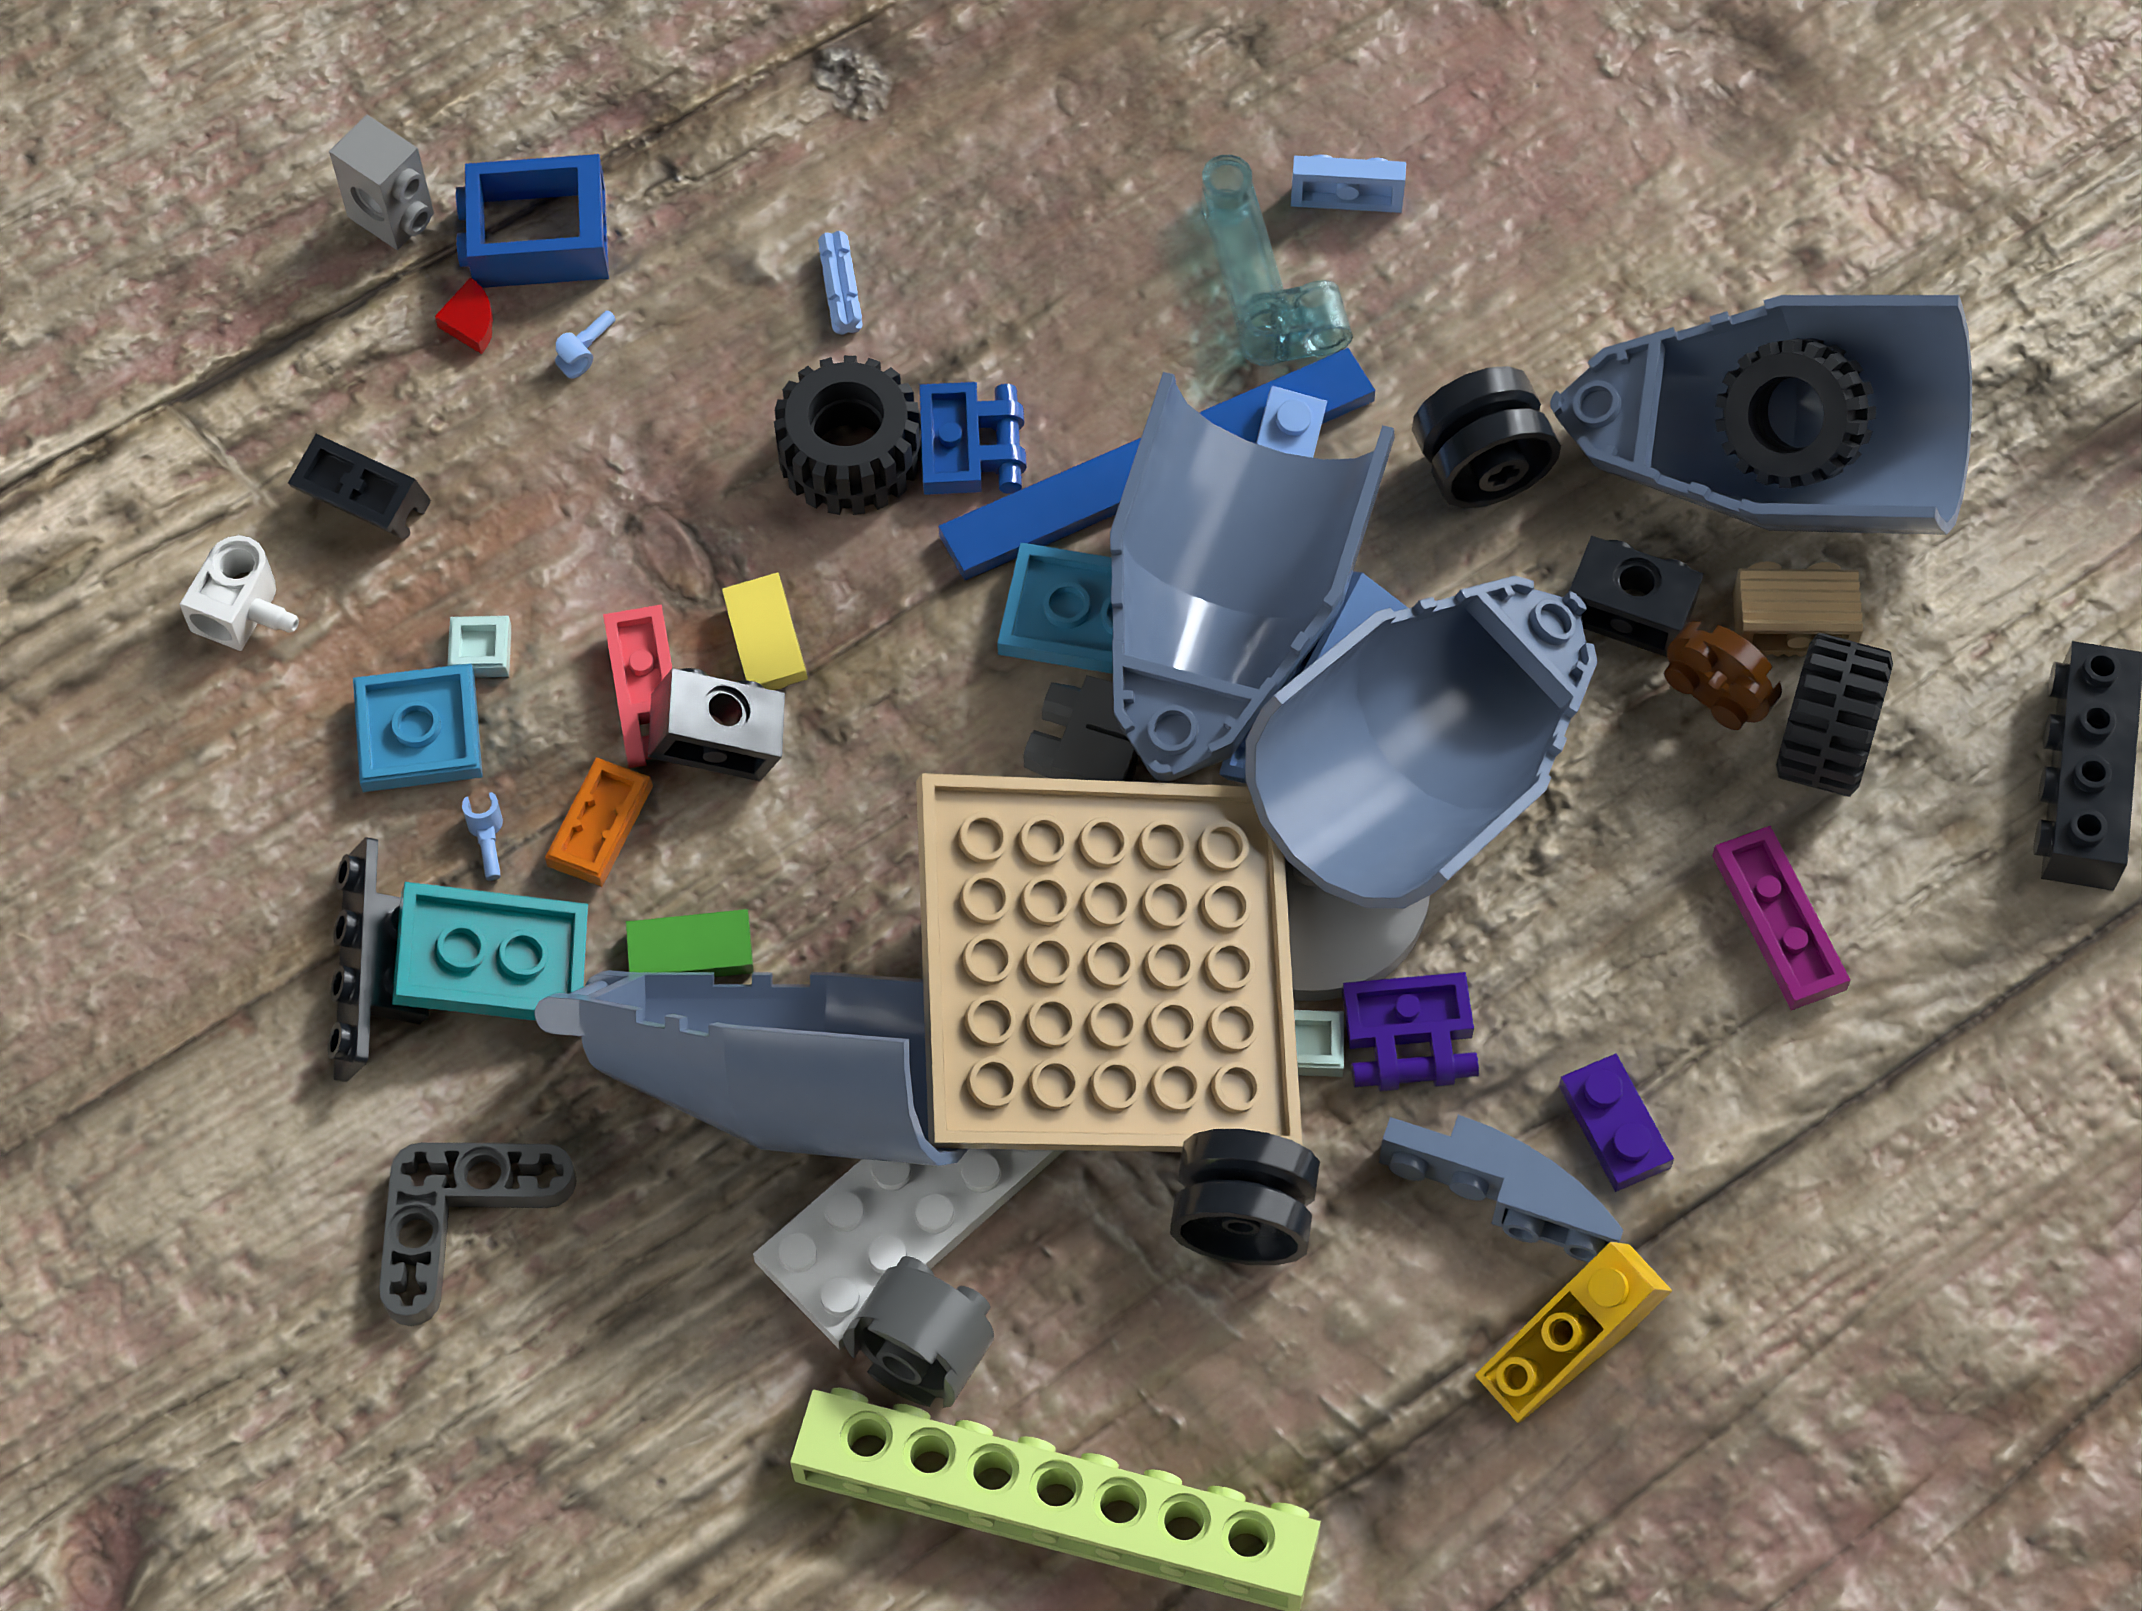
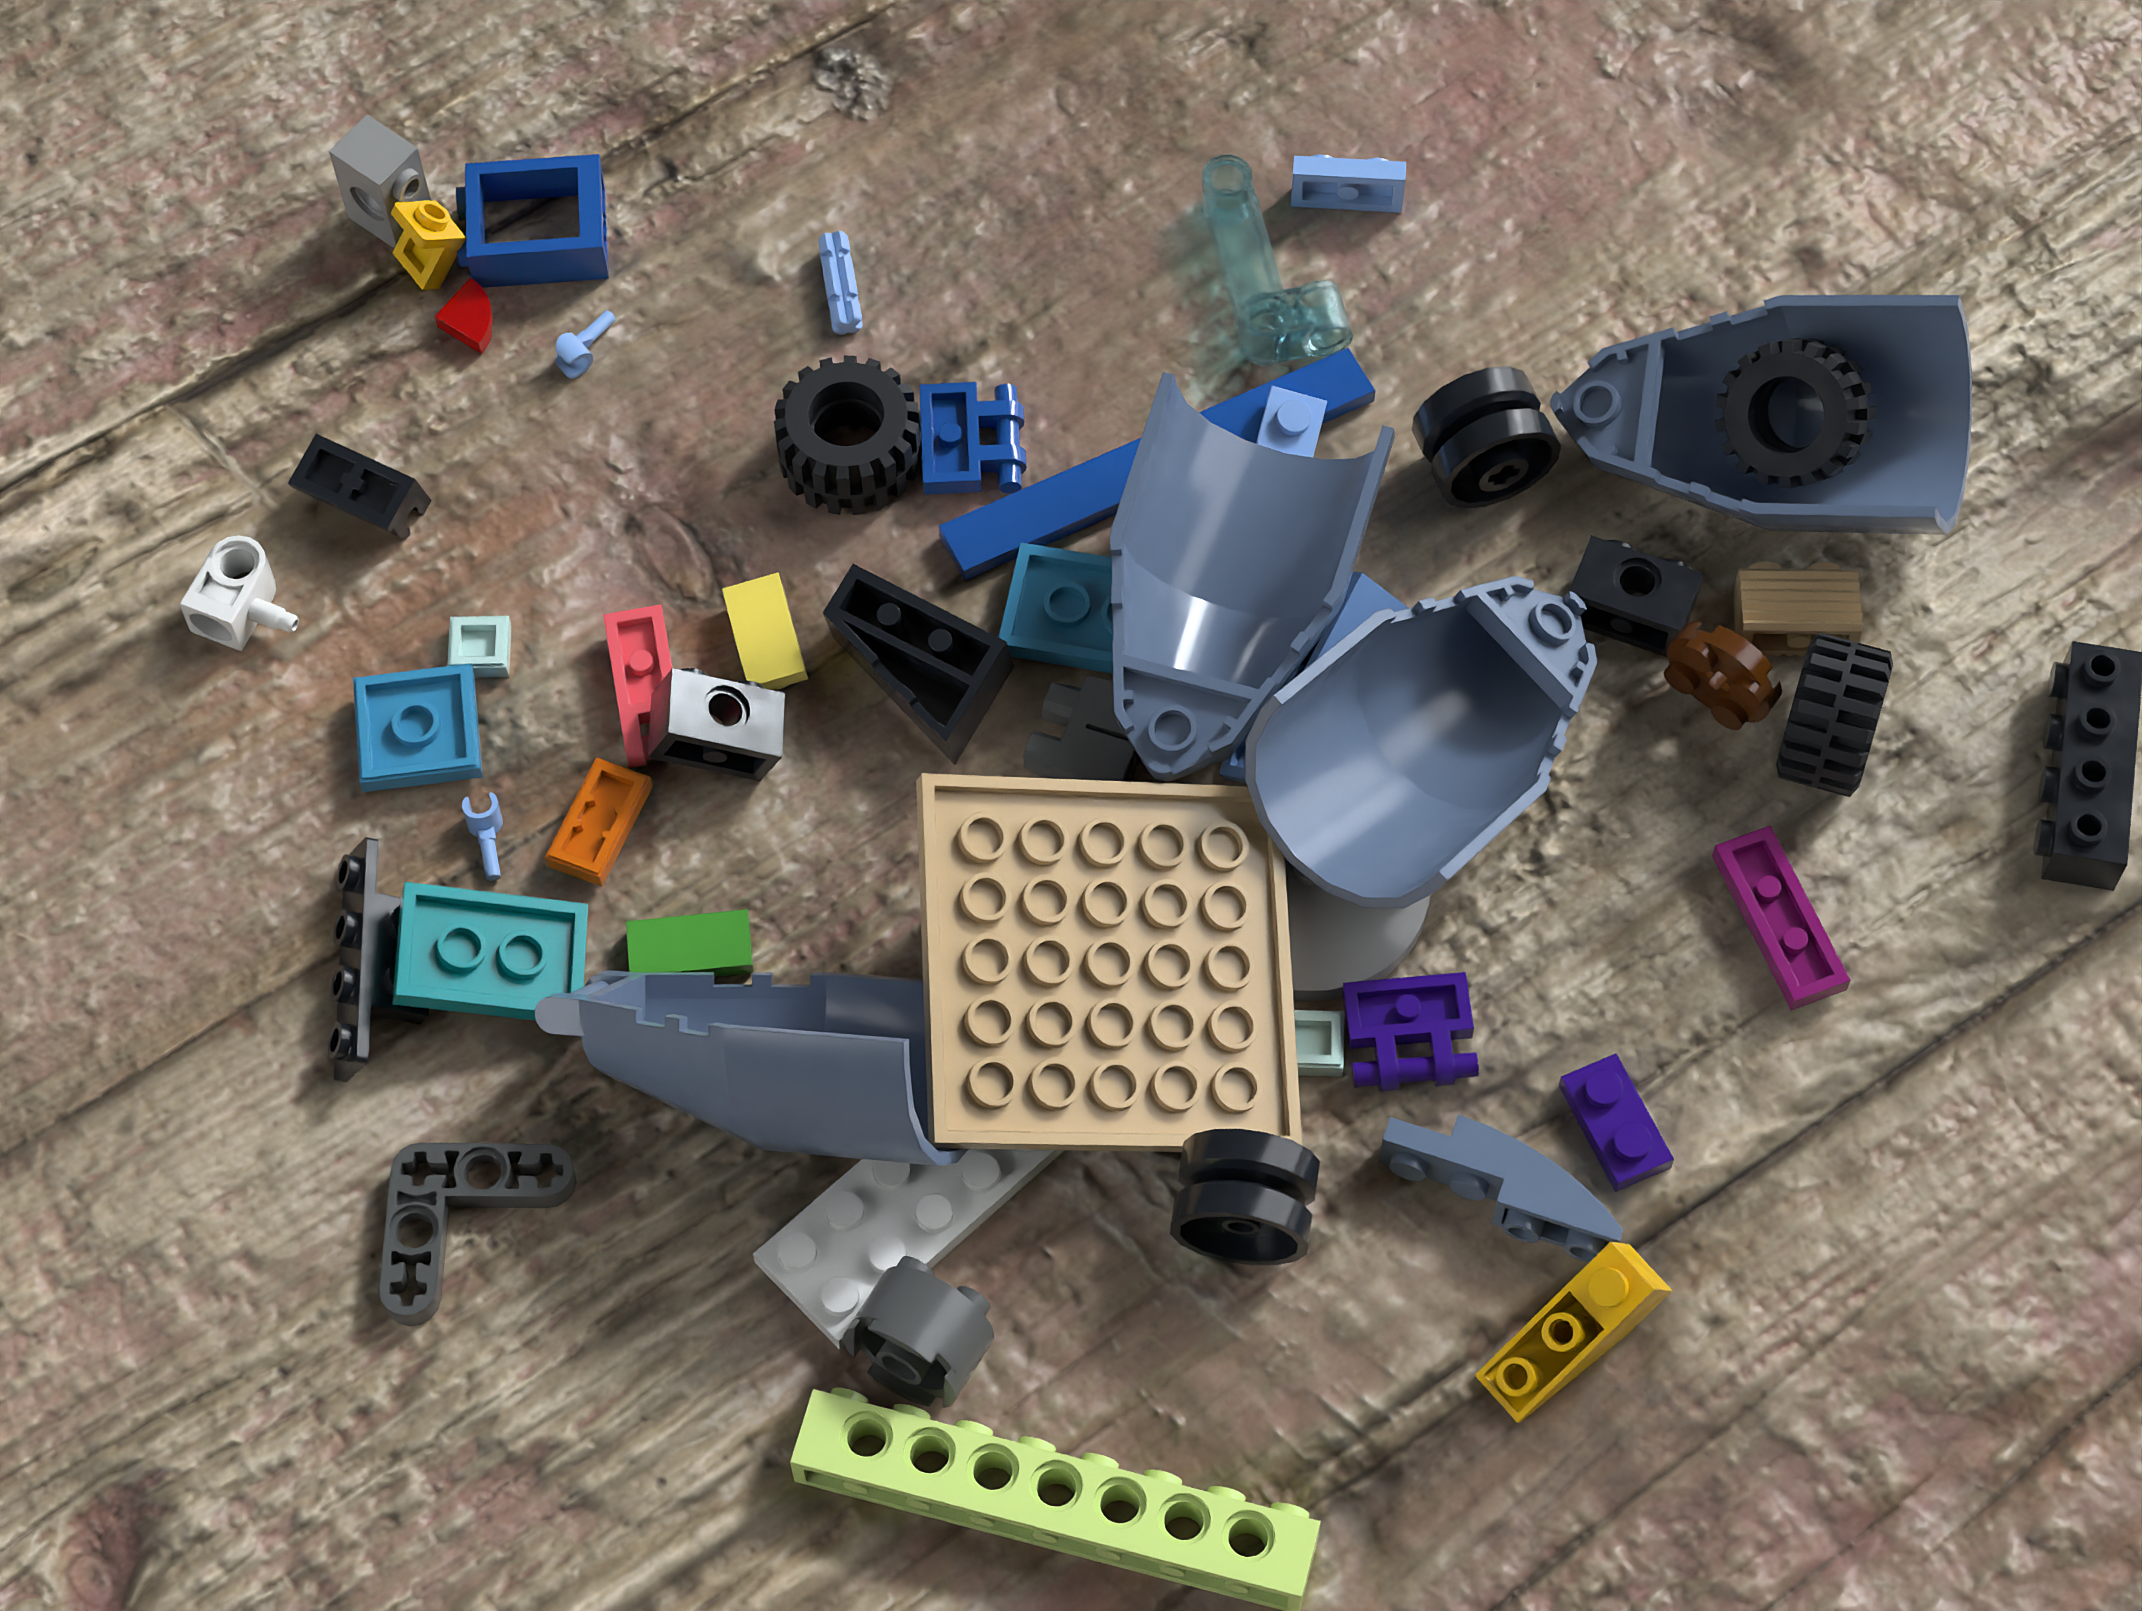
none -> yellow bracket [391,200,466,290]
none -> black wedge [823,564,1014,765]

